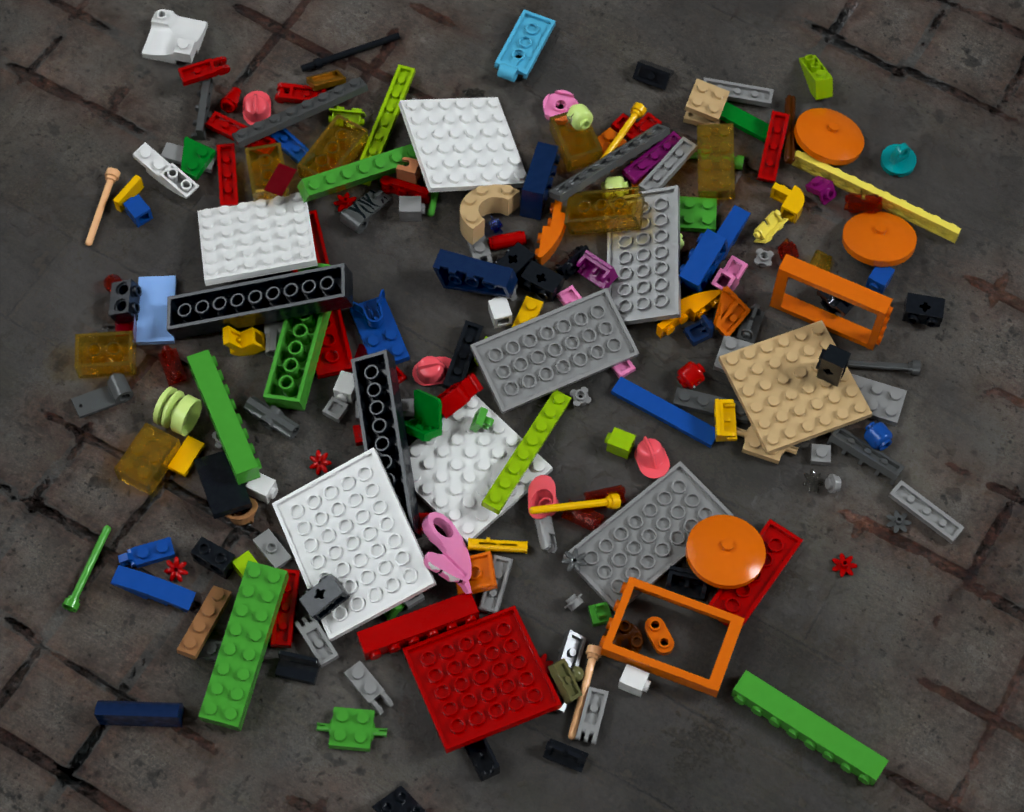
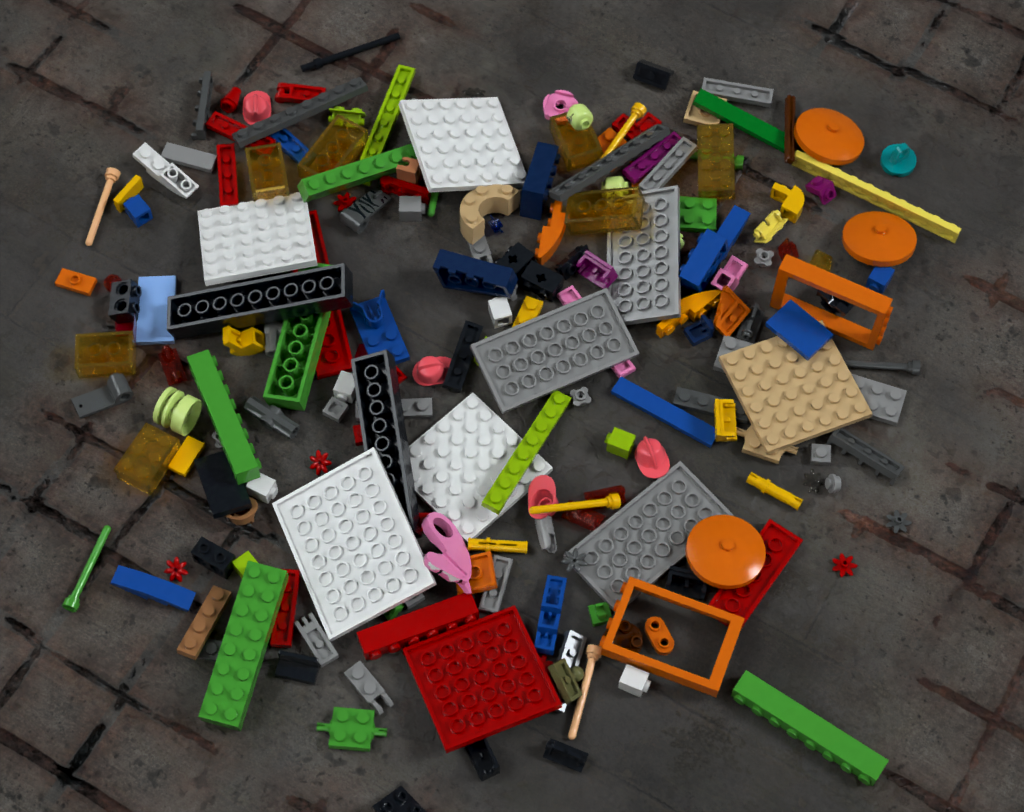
dark blue brick [94,700,184,727] -> none
blue hinge [118,537,176,568] -> none
white slope [141,9,208,64] -> none
red hinge [178,56,231,86] -> none
green wing [181,137,216,181] -> none
light grey plate [253,529,292,569] -> none
dark red sticker [264,163,297,197] -> none
black brick [299,574,350,621] -> none
pearl gold tile [306,69,346,91] -> none
green bracket [404,389,442,442] -> none
red piece [437,372,484,419] -> none
bright green tile [469,407,494,432] -> none
red piece [488,231,526,250] -> none
medium azure hinge [494,10,555,82] -> none
light grey plate [564,593,584,612] -> none
light grey hinge [575,686,609,745] -> none
red head [676,361,705,390] -> none
tan plate [684,79,730,123] -> none
red plate [757,110,790,184] -> none
lime slope [799,55,833,100] -> none
black brick [816,344,851,386] -> none
clear red hinge [844,193,883,214] -> none
blue head [864,422,893,451] -> none
light grey plate [888,480,965,544] -> none
black brick [902,293,945,327] -> none
none -> orange plate [55,268,97,296]
none -> blue slope [534,575,567,655]
none -> yellow pin [746,471,803,511]
none -> blue tile [765,299,834,361]

